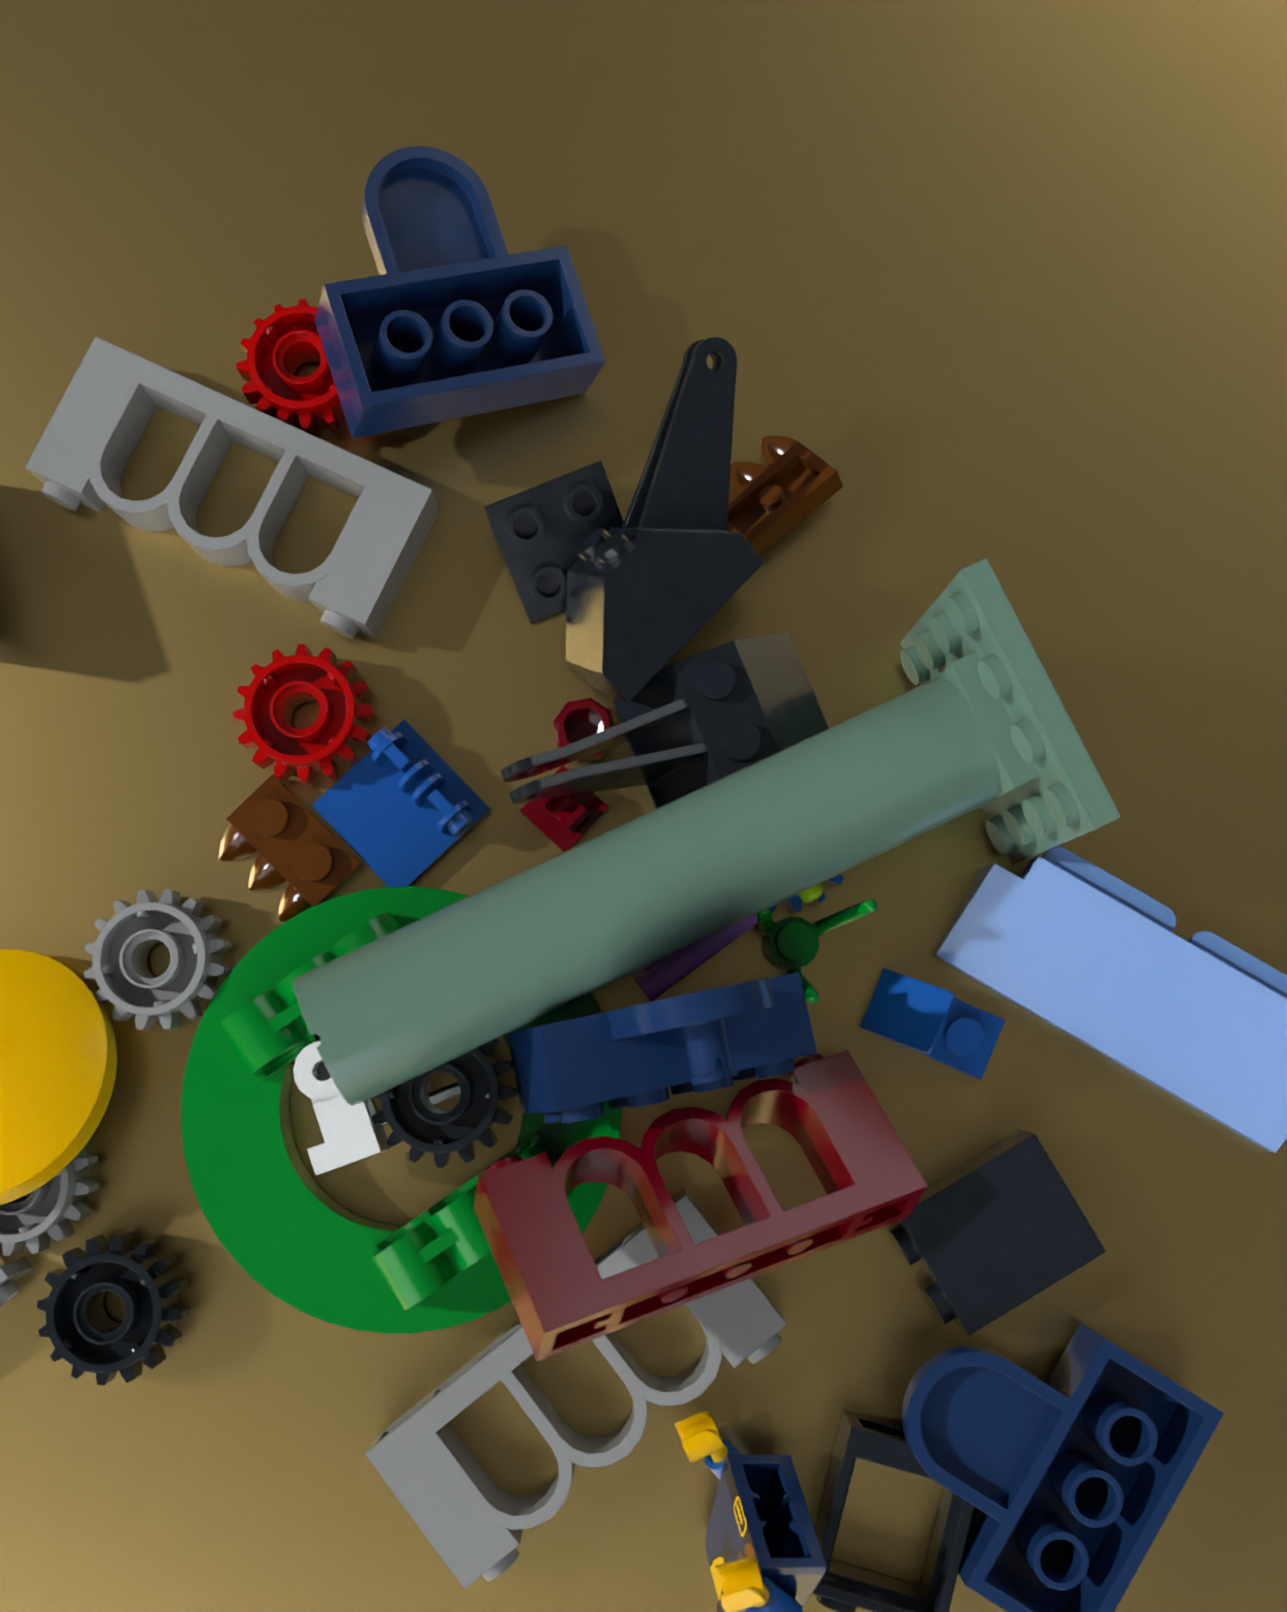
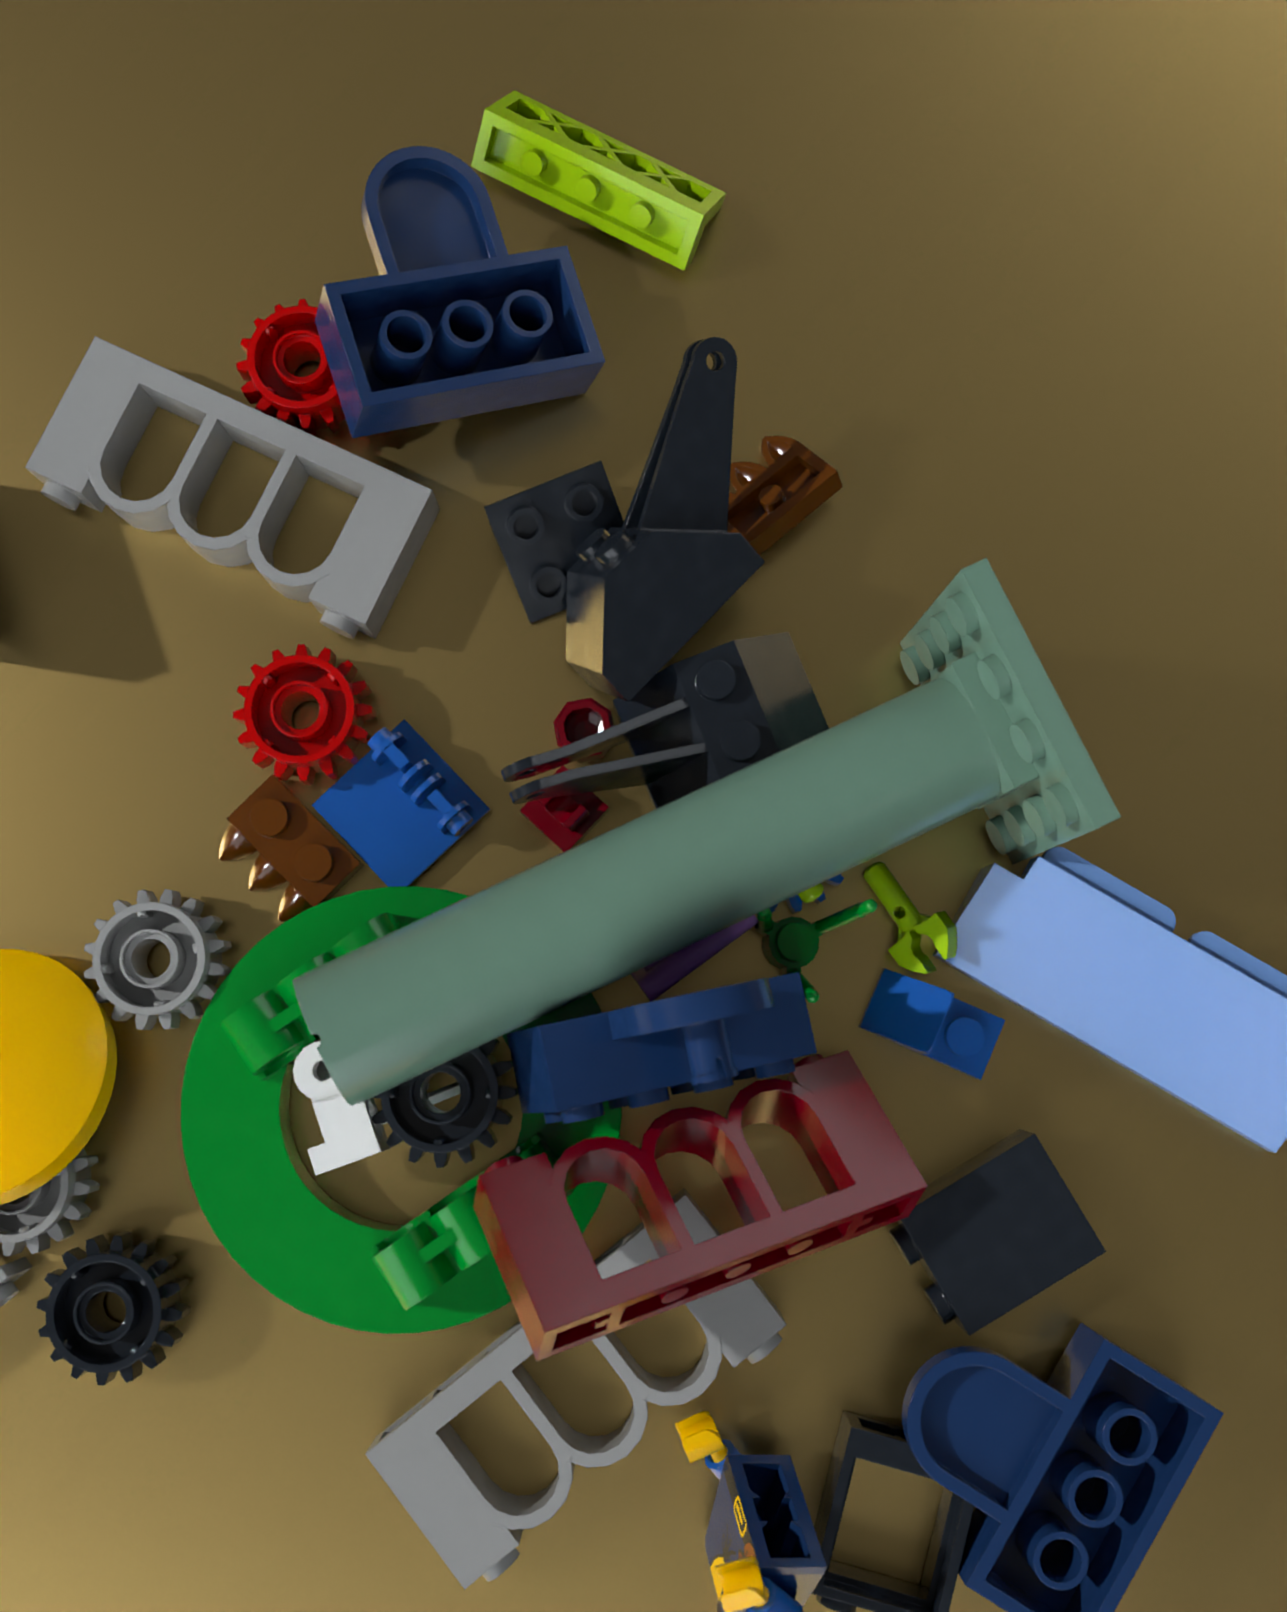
none -> lime fence [471,90,726,271]
none -> lime bar [863,862,957,974]

